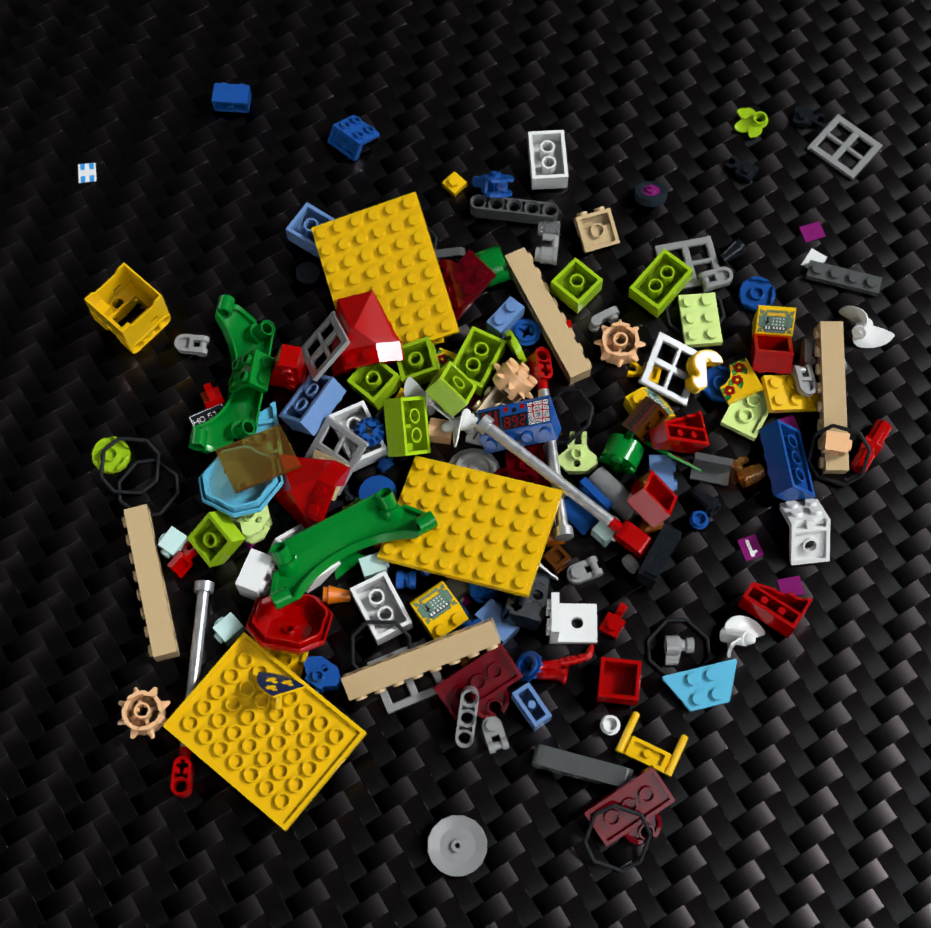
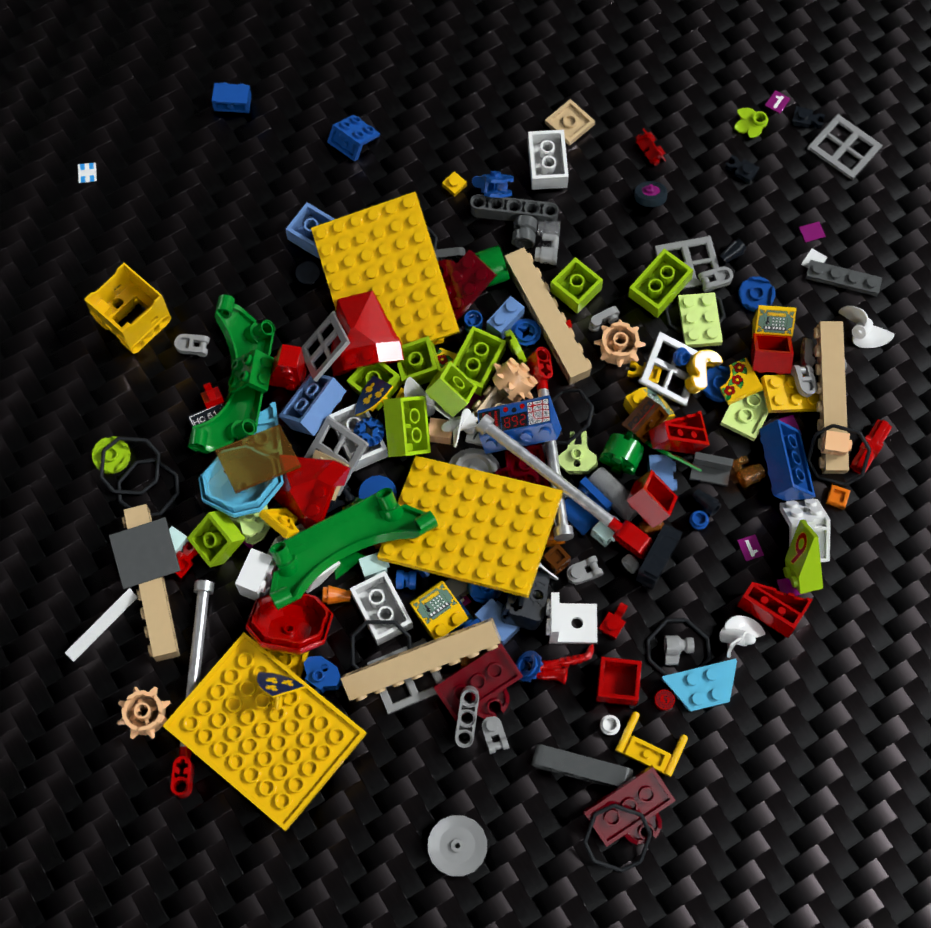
light aqua brick [212,612,246,646] -> none
blue plate [376,456,395,473] -> none
medium blue brick [511,682,552,731] -> none
tan plate [573,206,620,253] -> none
none -> white sticker [65,588,138,662]
none -> dark grey piece [109,517,181,589]
none -> yellow tile [258,507,300,539]
none -> dark blue shield [355,375,393,416]
none -> blue wheel [464,310,483,333]
none -> dark grey wheel [511,215,538,249]
none -> tan plate [545,99,595,146]
none -> red hinge [636,128,666,166]
none -> red tile [654,690,675,711]
none -> blue plate [673,347,690,366]
none -> magenta sticker [765,90,791,113]
none -> lime slope [783,519,823,594]
none -> orange tile [825,484,851,510]

